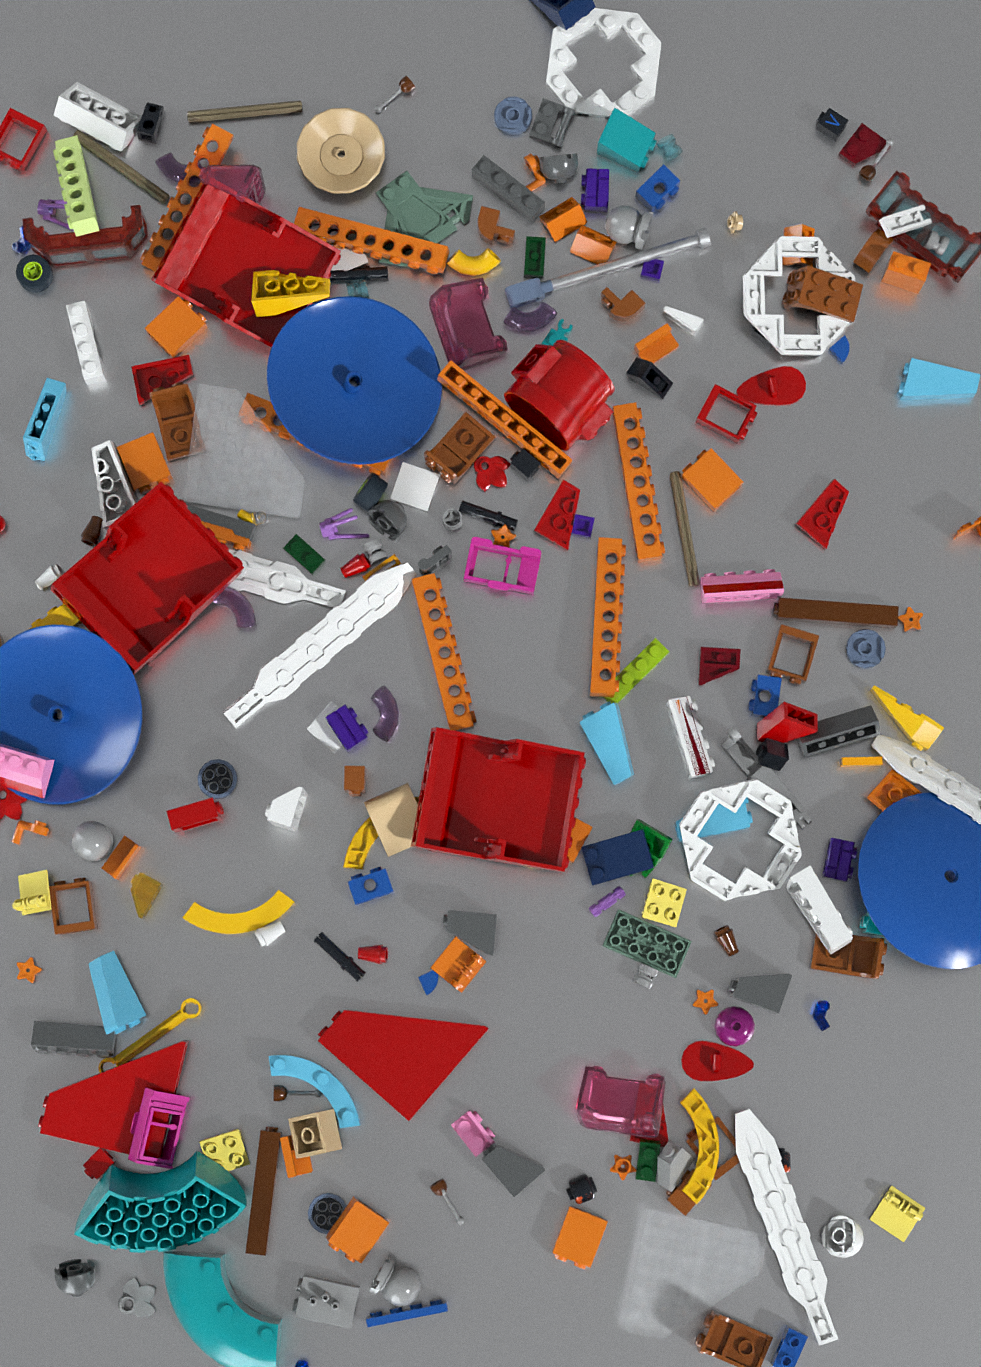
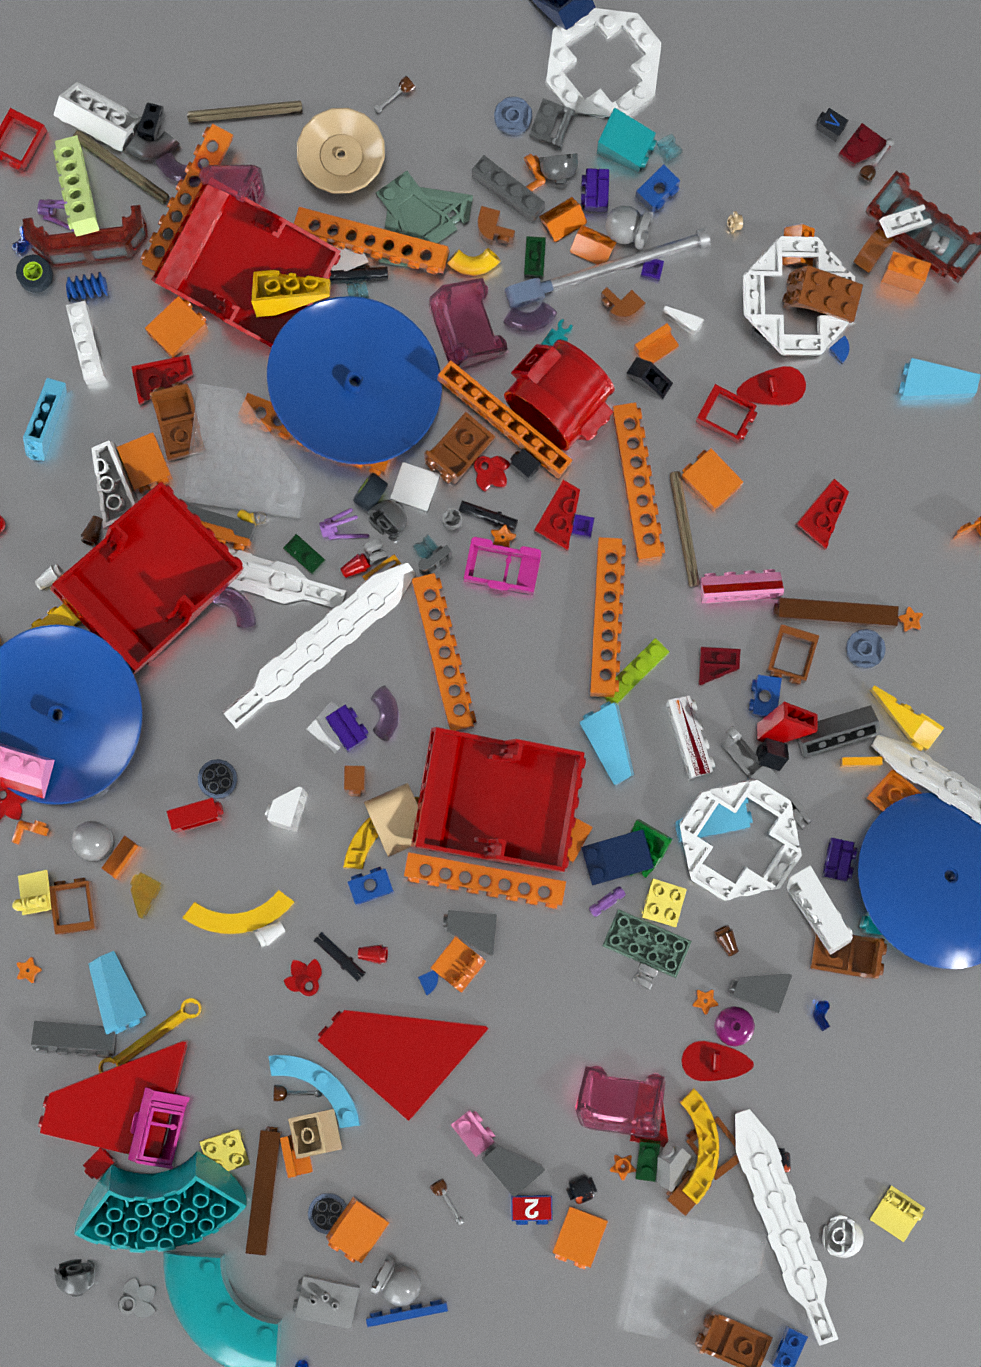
none -> blue piece [66,272,108,302]
none -> dark grey cylinder [125,131,180,161]
none -> red plate [284,959,322,996]
none -> orange brick [404,852,566,909]
none -> clear light blue wheel [412,535,438,559]
none -> red brick [511,1195,553,1225]

